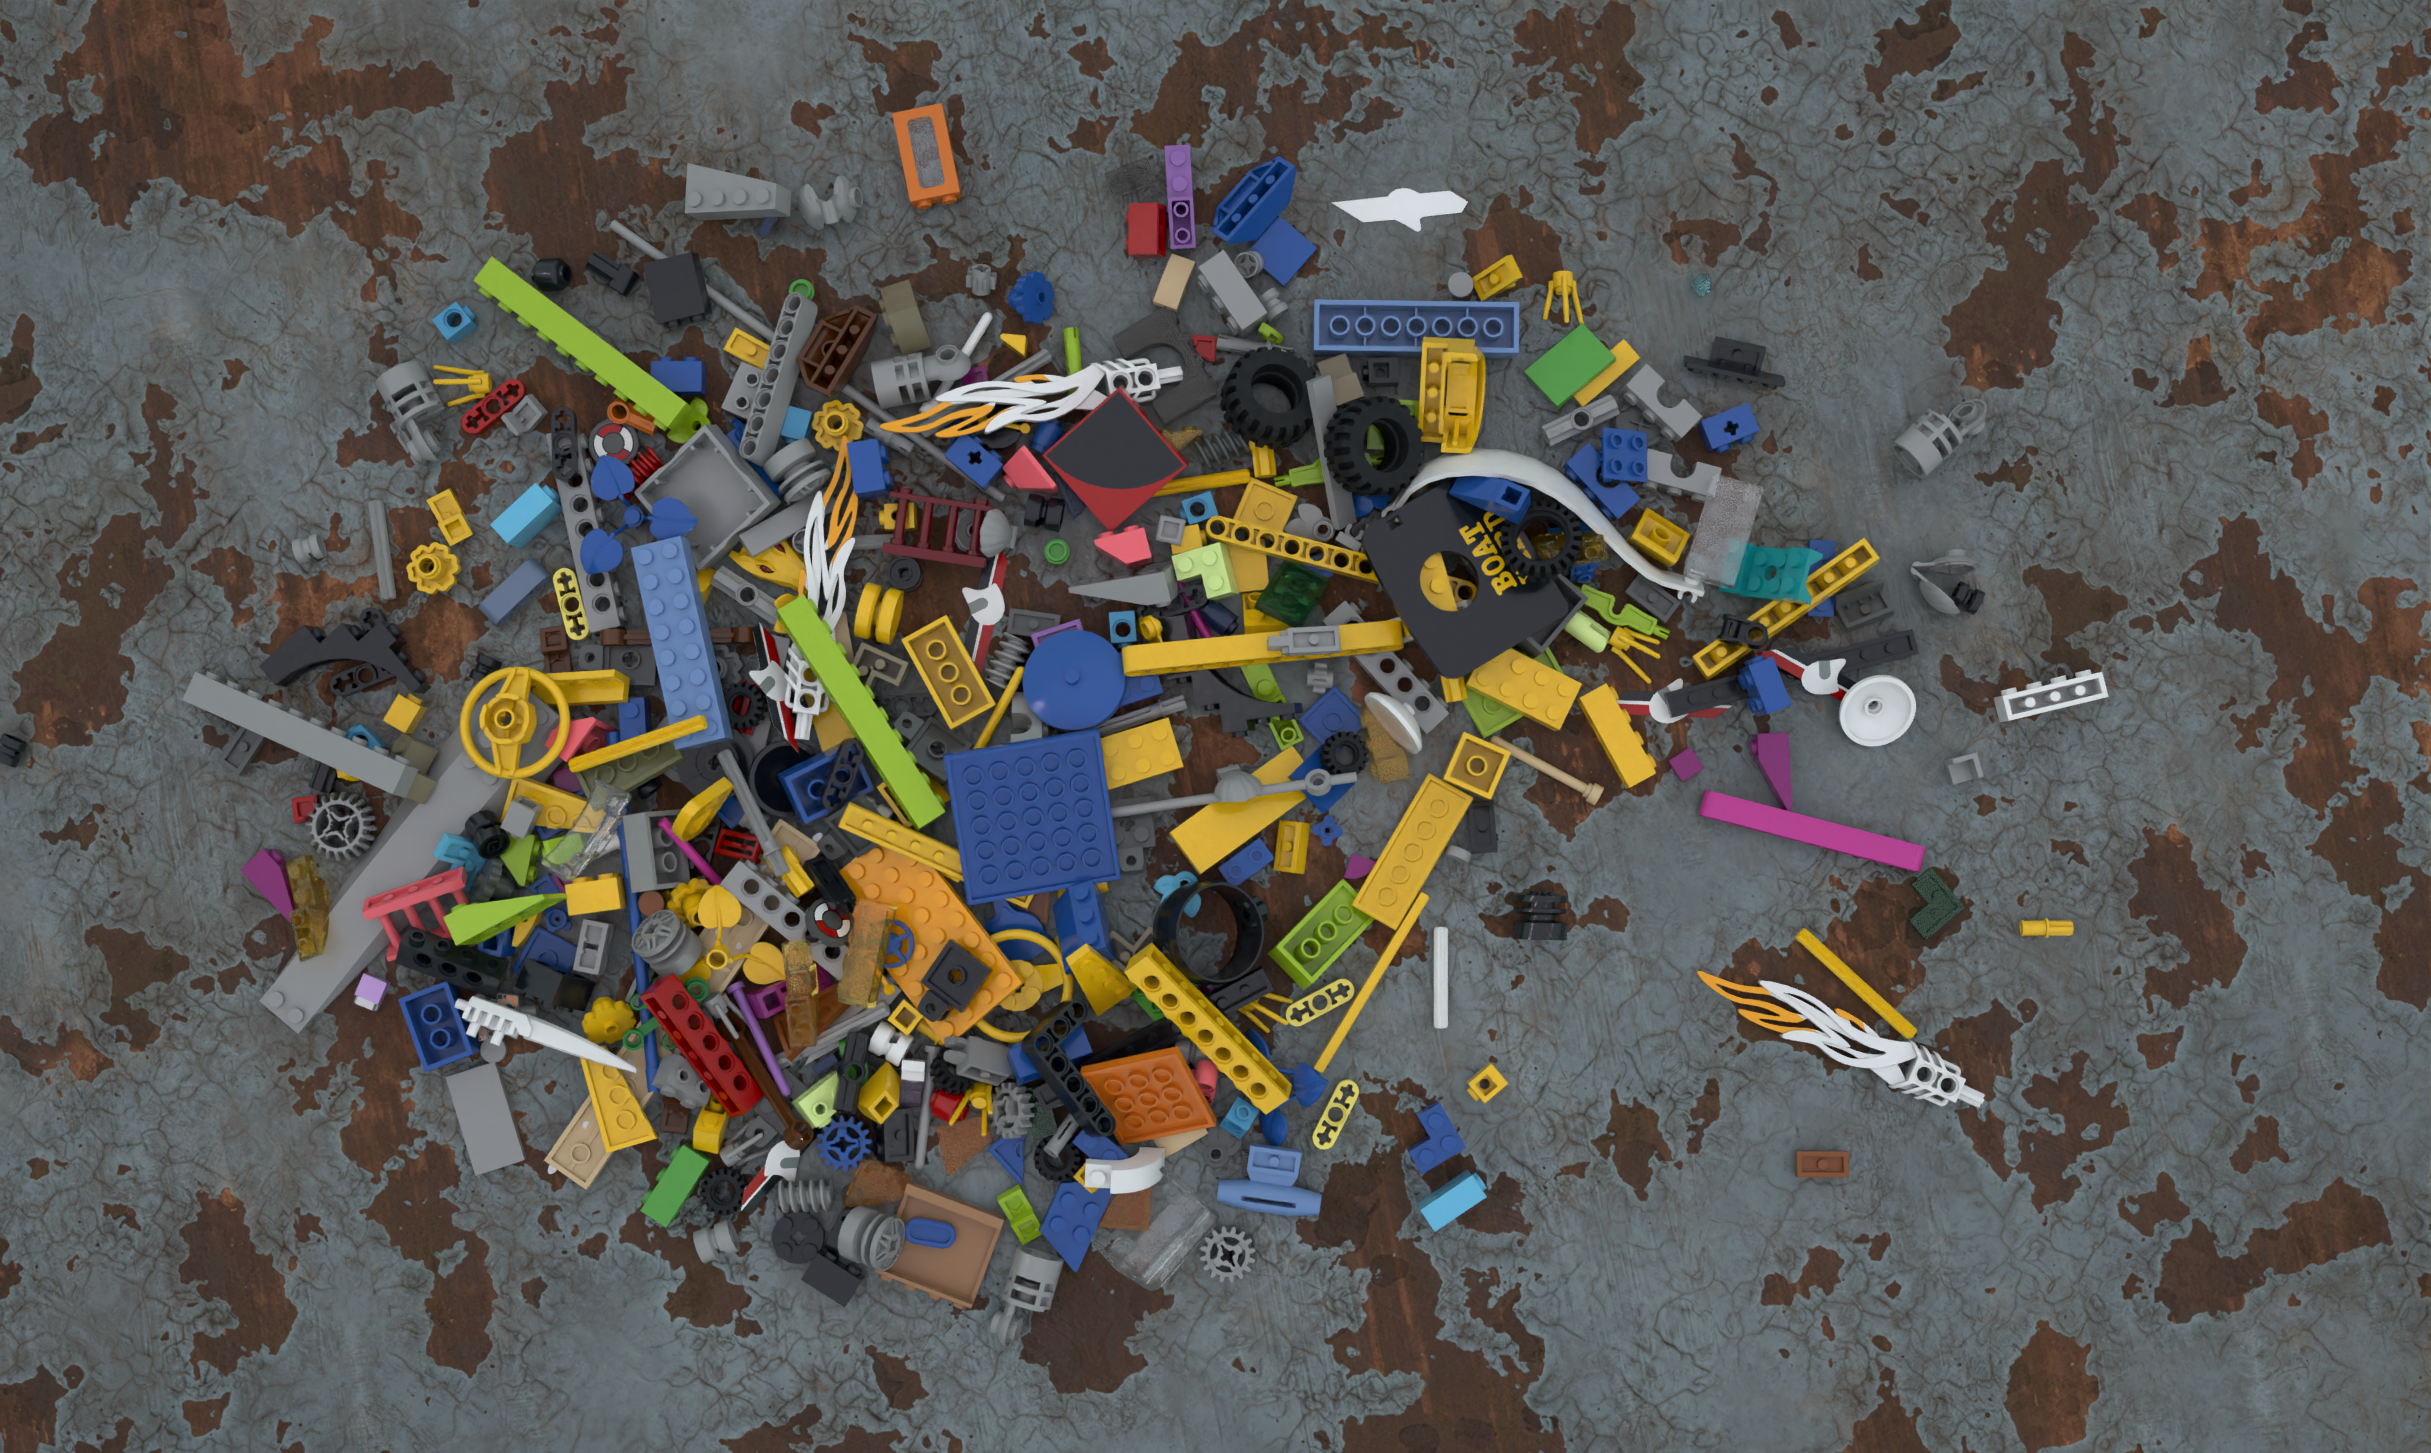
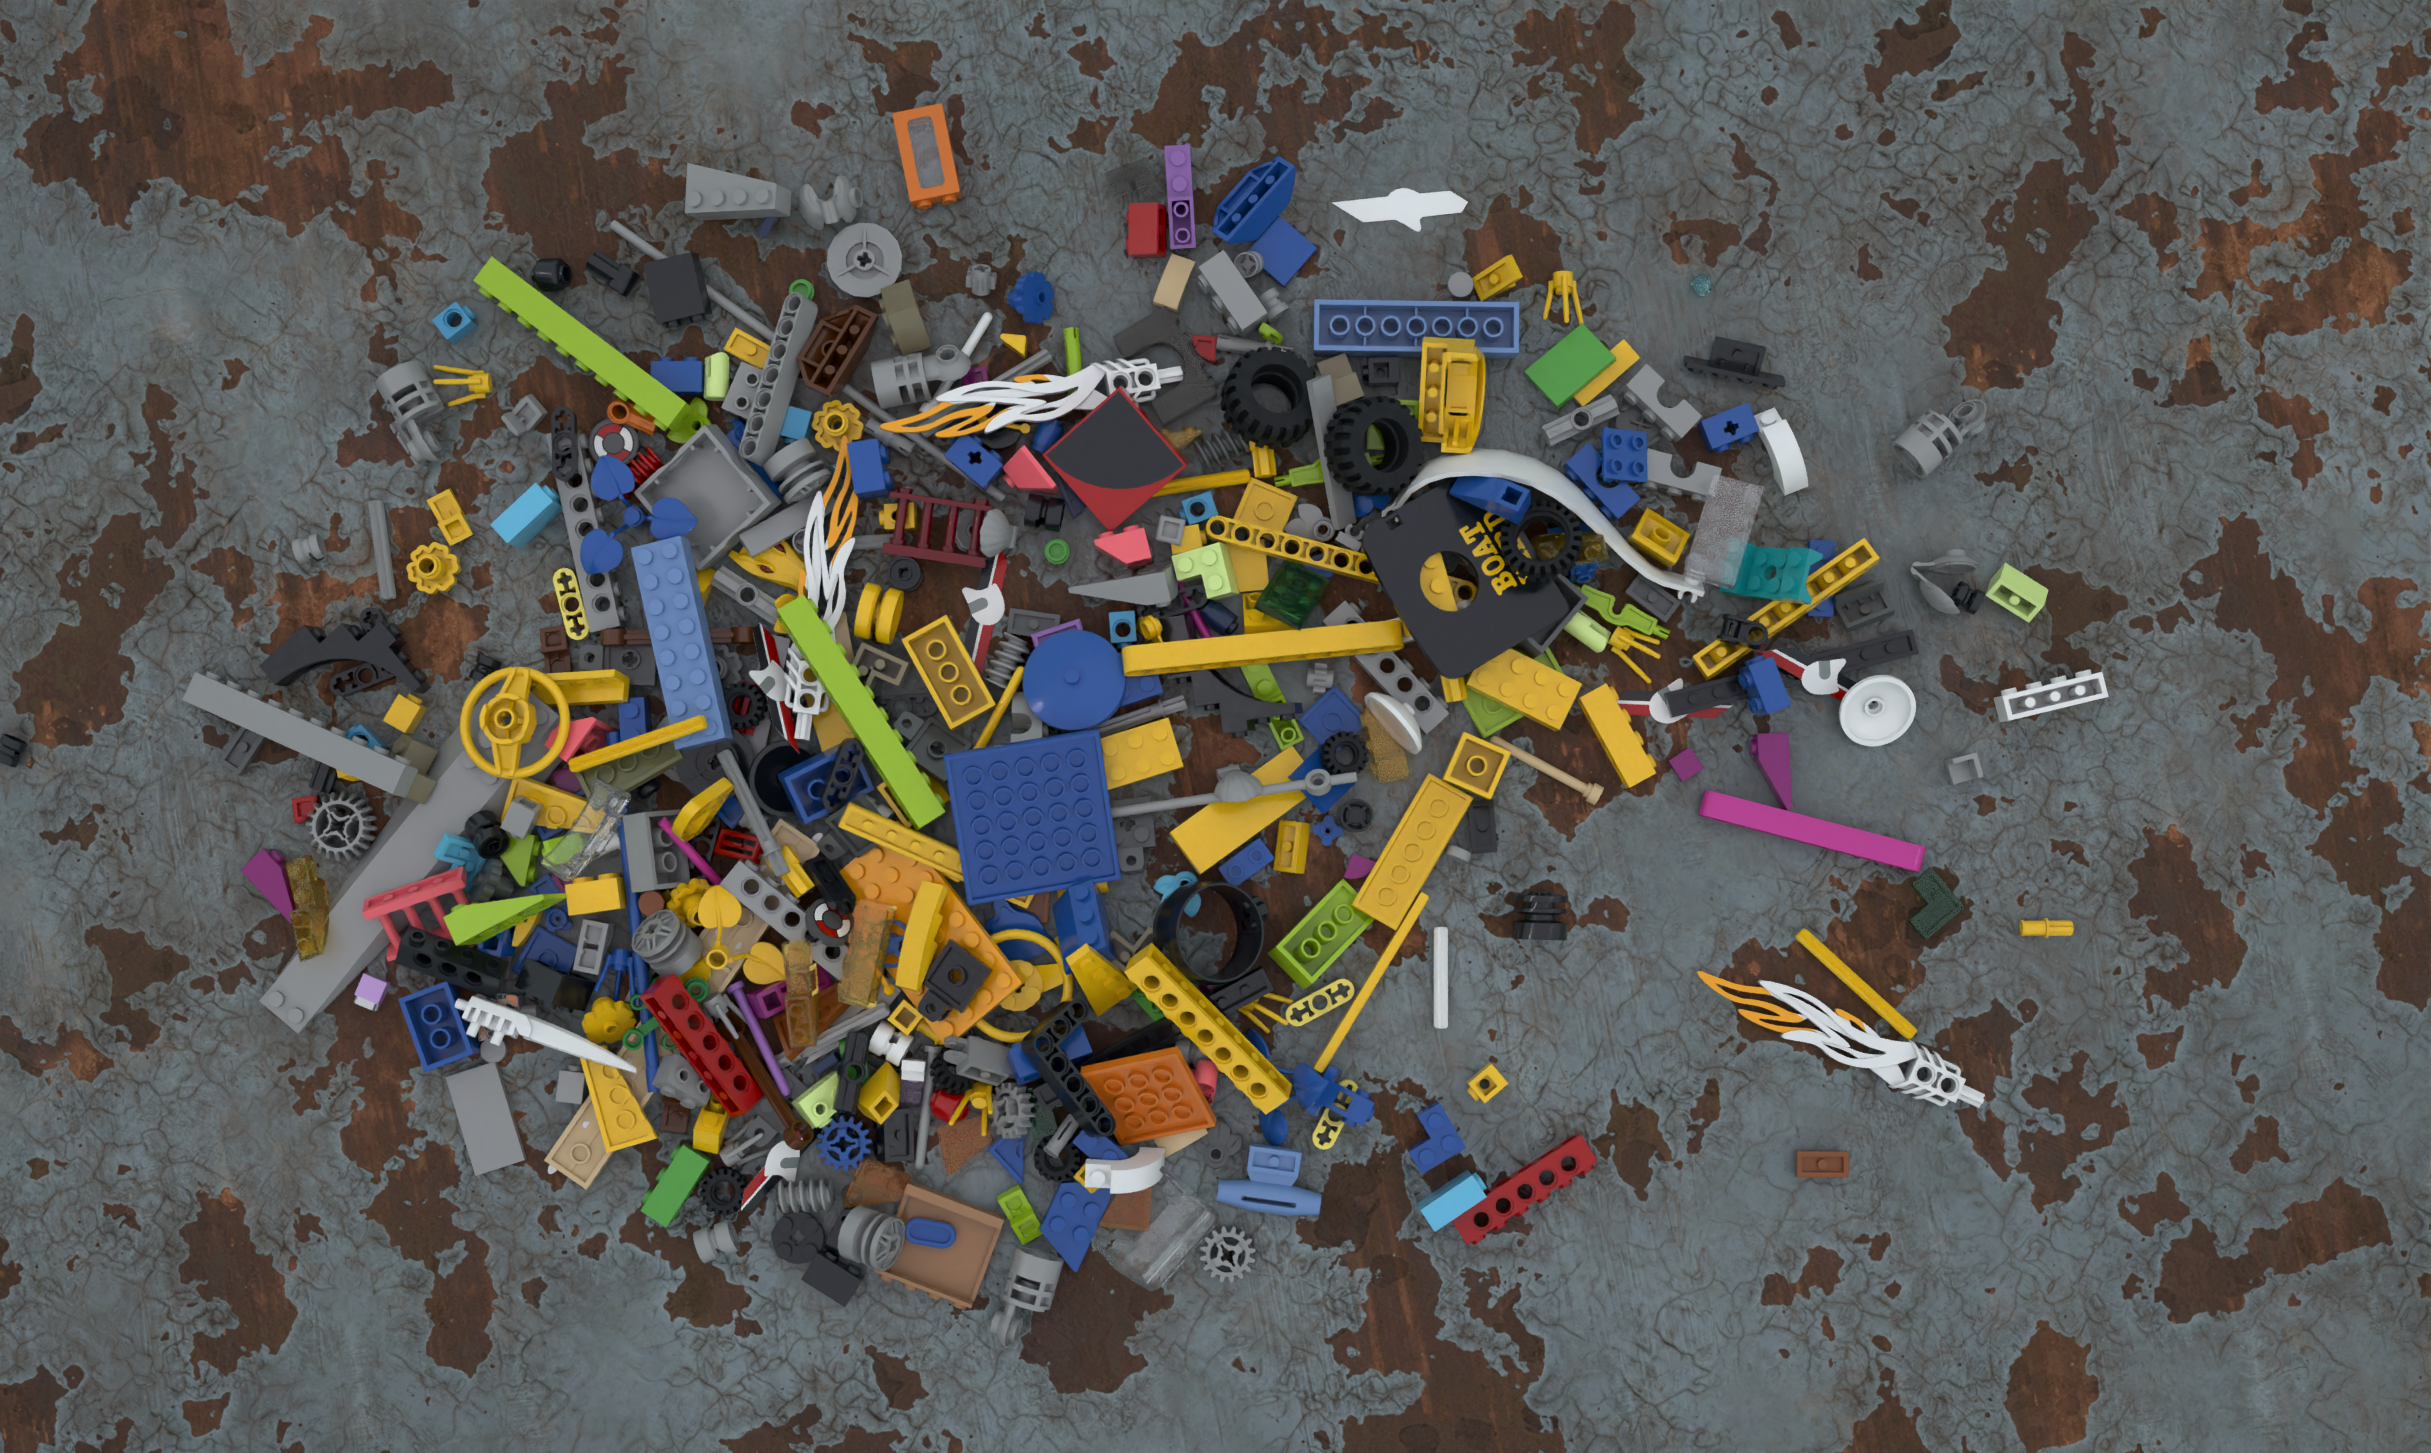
red beam [461,379,527,435] -> none
sand blue beam [478,558,551,627] -> none
dark azure brick [1218,1097,1260,1139] -> none
light grey hinge [1267,625,1341,656] -> none
none -> light grey brick [555,1065,589,1104]
none -> blue plant [594,949,636,1009]
none -> yellowish green arm [703,352,730,401]
none -> light grey piece [827,223,902,298]
none -> yellow slope [895,880,948,992]
none -> blue tile [1306,1065,1375,1127]
none -> black wheel [1338,799,1373,833]
none -> red brick [1452,1132,1598,1245]
none -> white arch [1754,407,1808,496]
none -> yellowish green brick [1985,563,2048,623]

